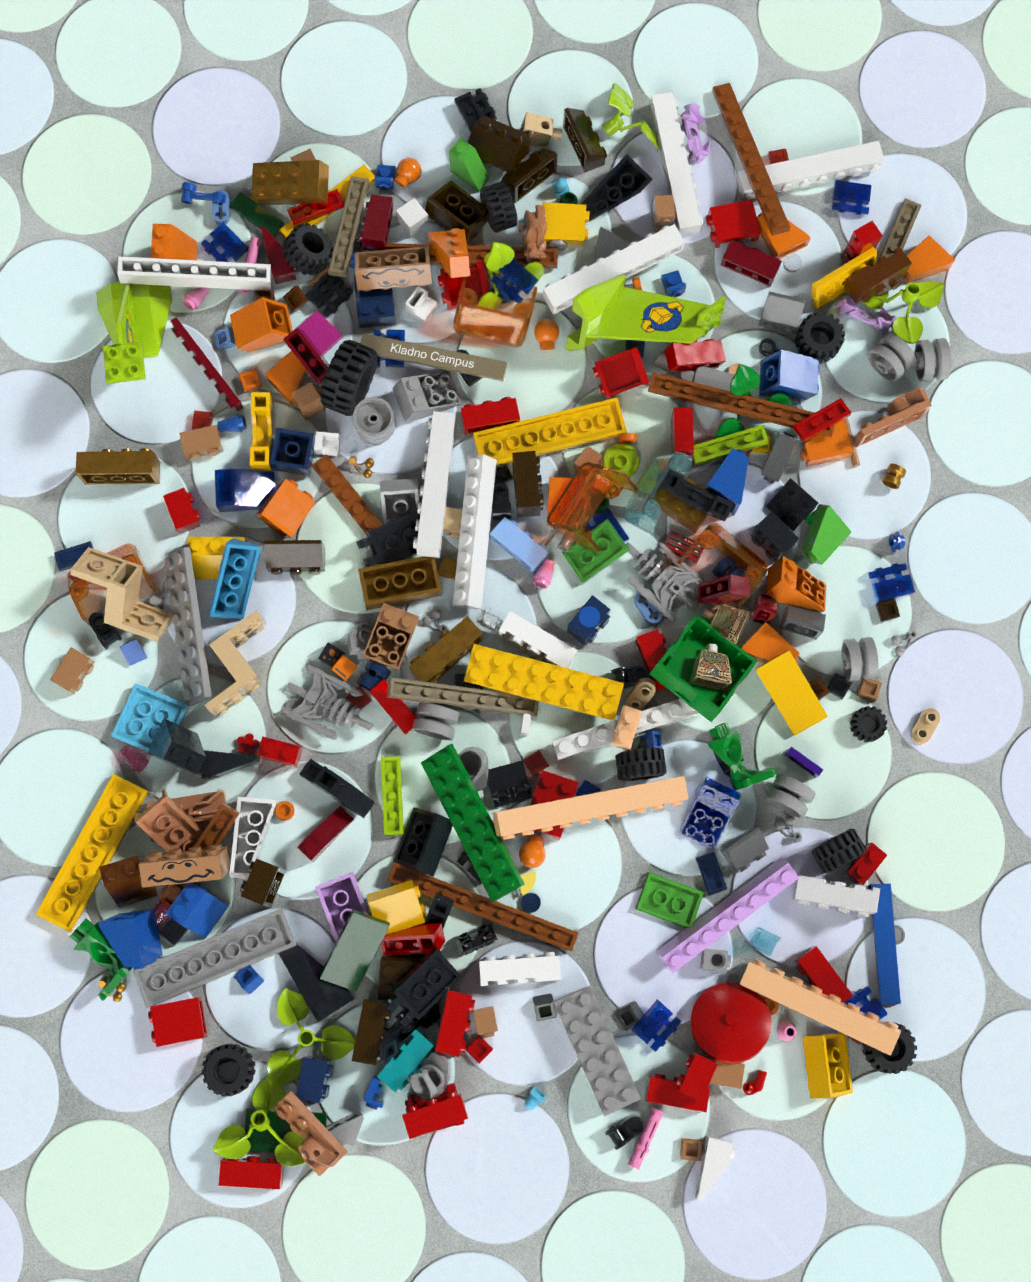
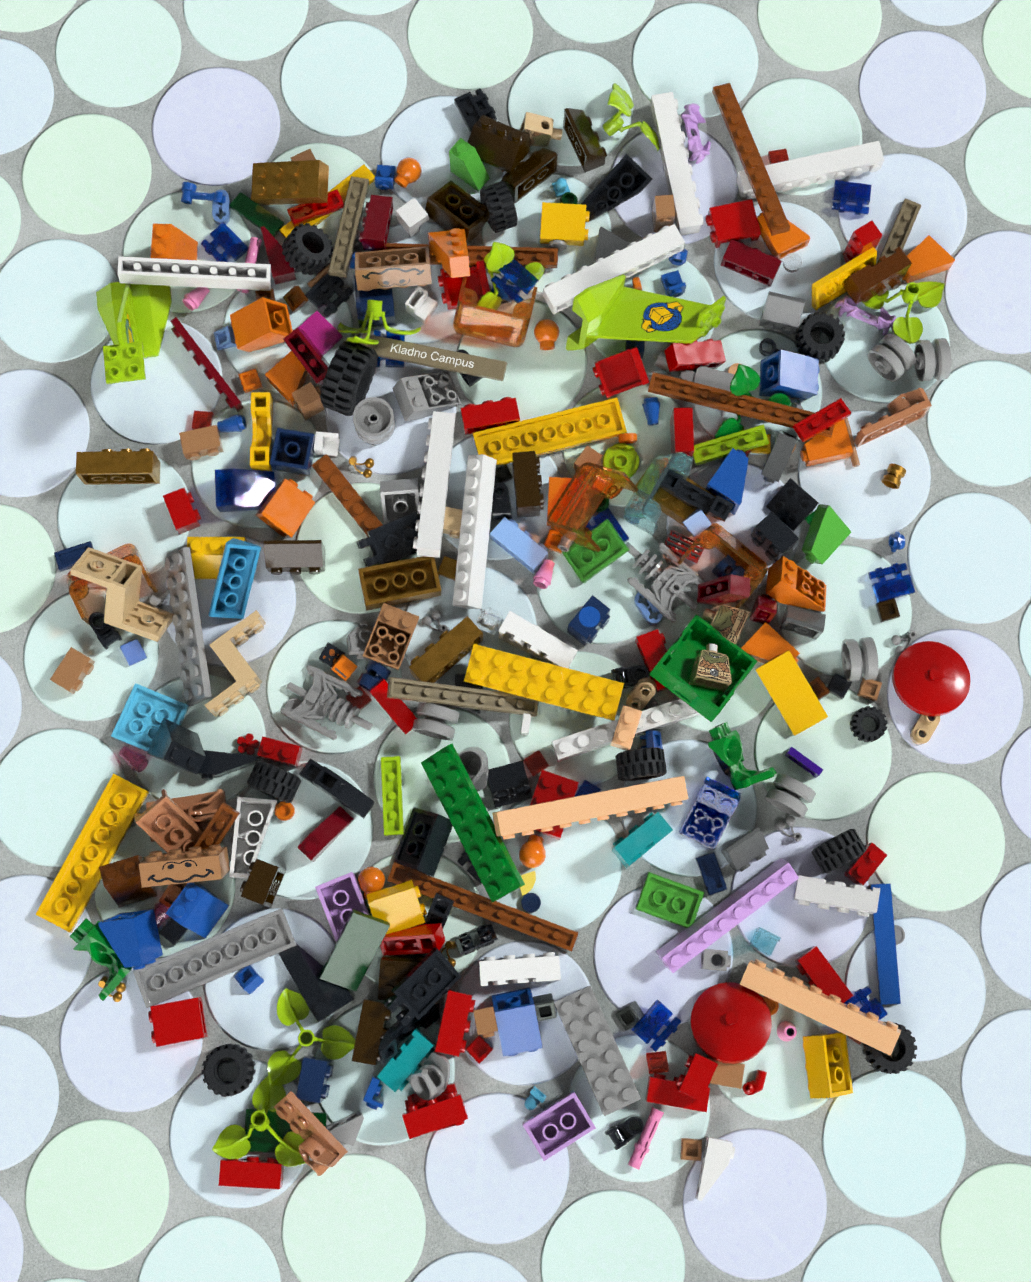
nougat animal [518,205,547,263] -> none
none -> black tyre [247,761,301,803]
none -> lime plant [337,300,421,345]
none -> orange piece [358,867,385,899]
none -> pearl gold piece [441,941,457,967]
none -> slope [492,987,543,1056]
none -> lavender brick [522,1091,596,1161]
none -> orange tile [544,529,564,553]
none -> teal wedge [612,812,673,869]
none -> blue cone [642,397,661,426]
none -> clear red tile [646,1051,669,1074]
none -> blue tile [669,248,688,266]
none -> slope [682,510,712,537]
none -> red dish [892,641,971,716]

